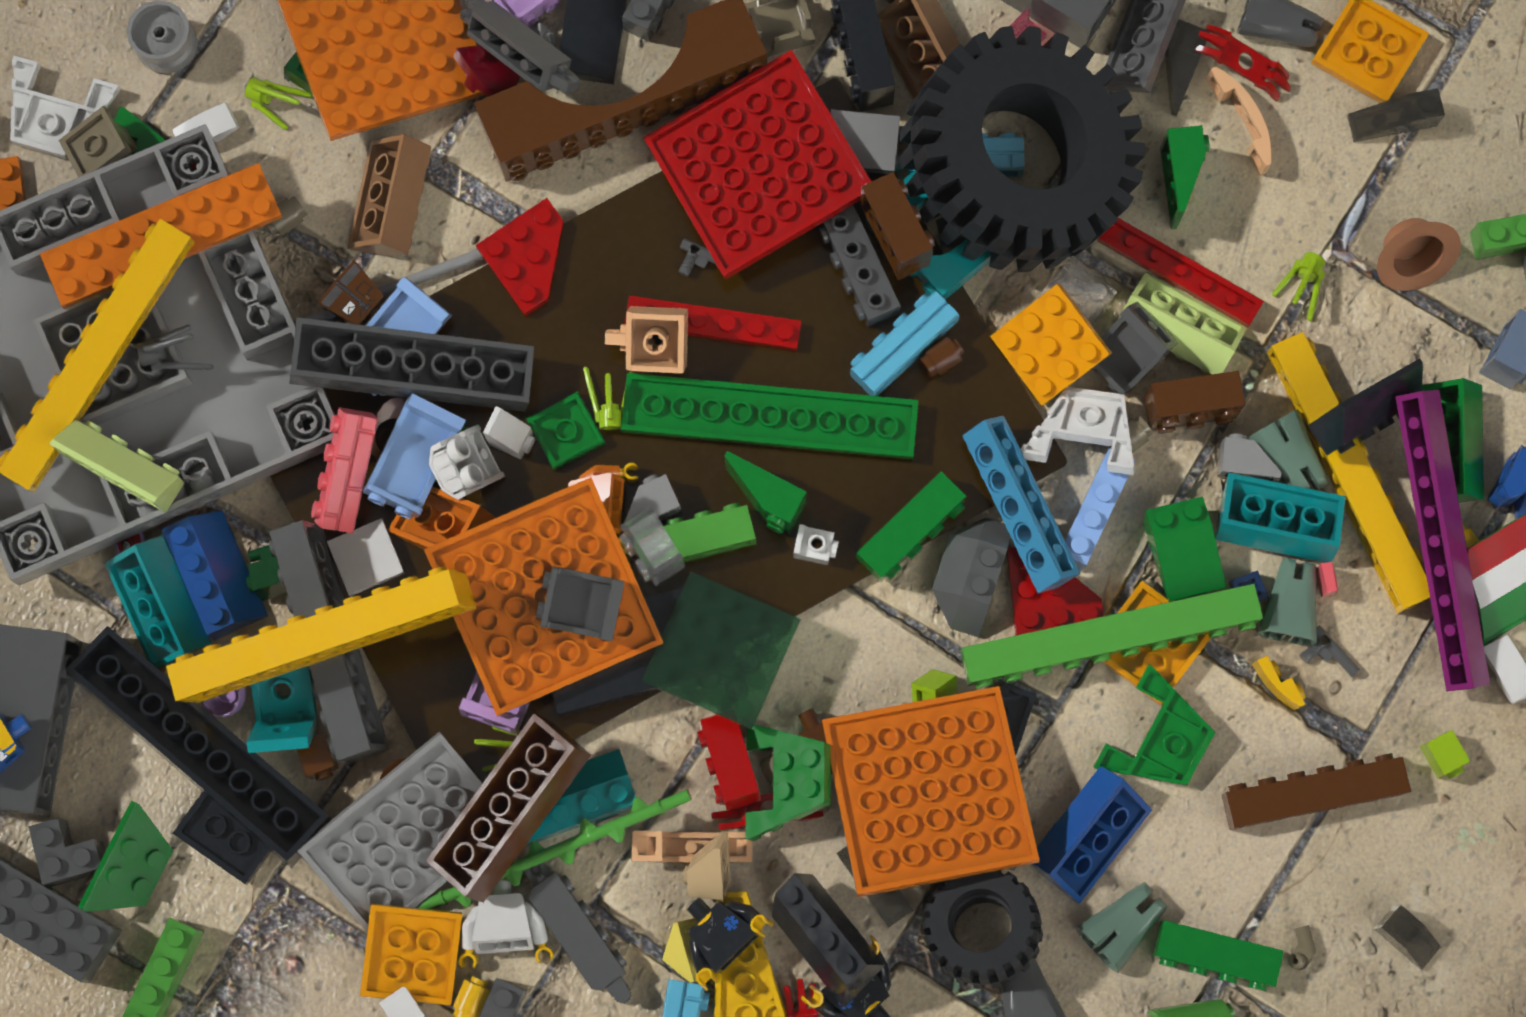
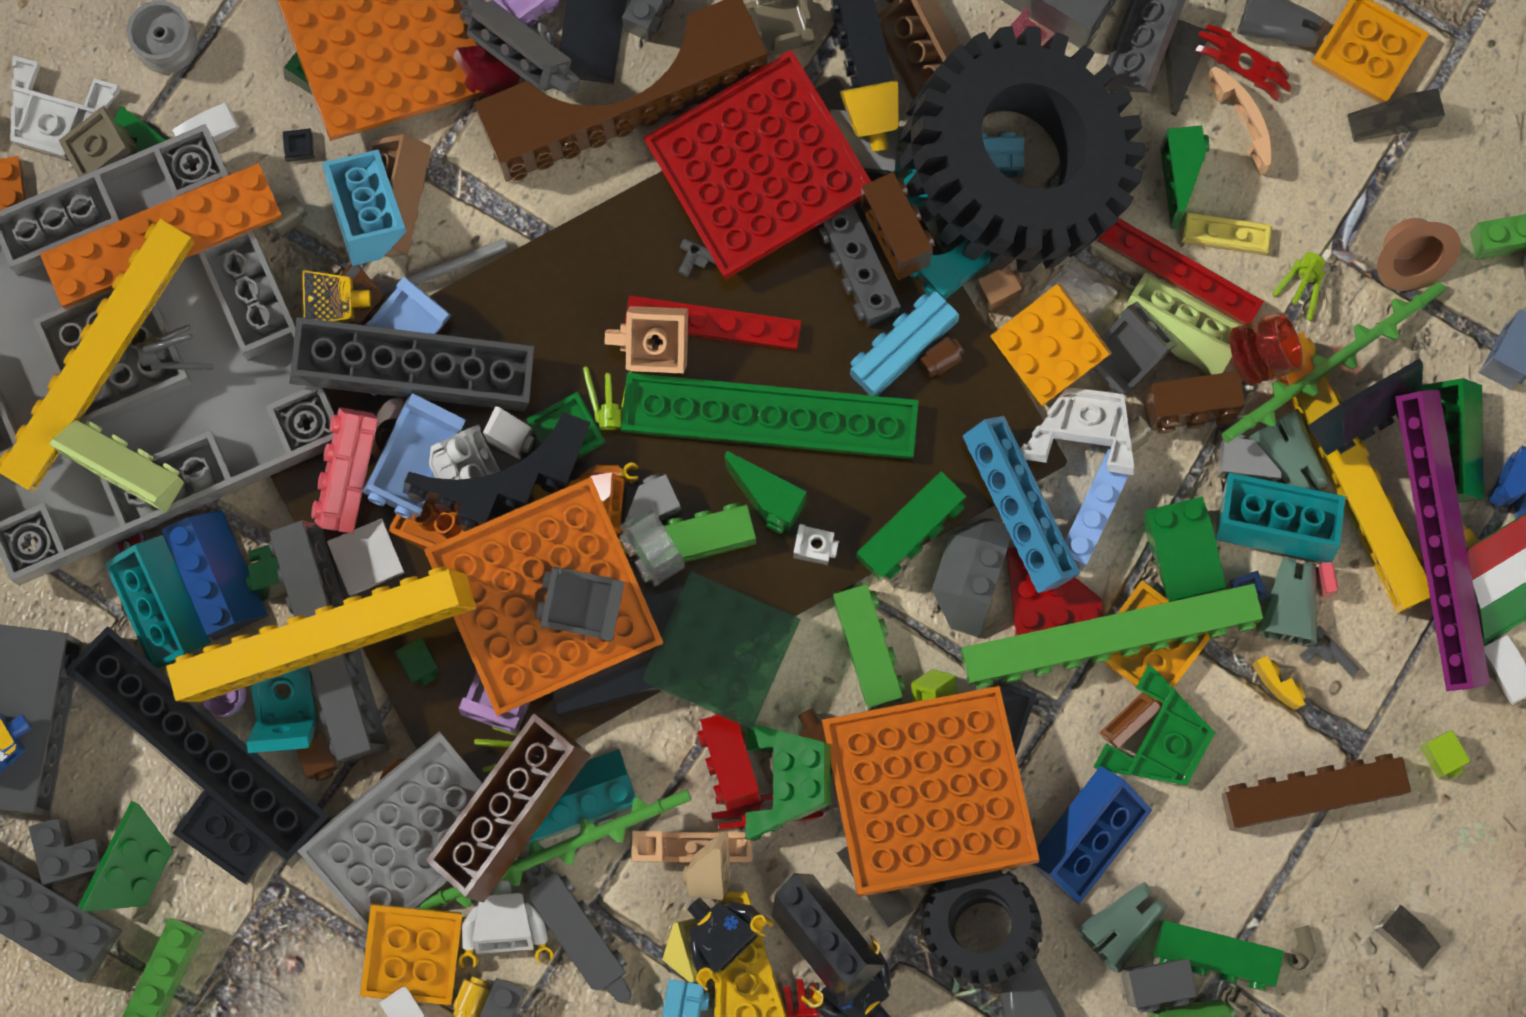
lime plant [245,77,313,130] -> none
red plate [475,198,564,317] -> none
none -> black tile [283,128,315,162]
none -> torso [302,271,371,323]
none -> medium azure slope [322,150,406,266]
none -> dark green brick [395,637,441,686]
none -> black arch [403,412,591,532]
none -> bright green brick [833,584,906,711]
none -> yellow torso [840,81,899,152]
none -> medium nougat brick [976,265,1023,312]
none -> dark orange tile [1099,693,1161,748]
none -> dark grey brick [1121,958,1197,1012]
none -> light yellow tile [1181,212,1272,255]
none -> bright green plant [1221,282,1446,443]
none -> clear red wheel [1229,312,1303,386]

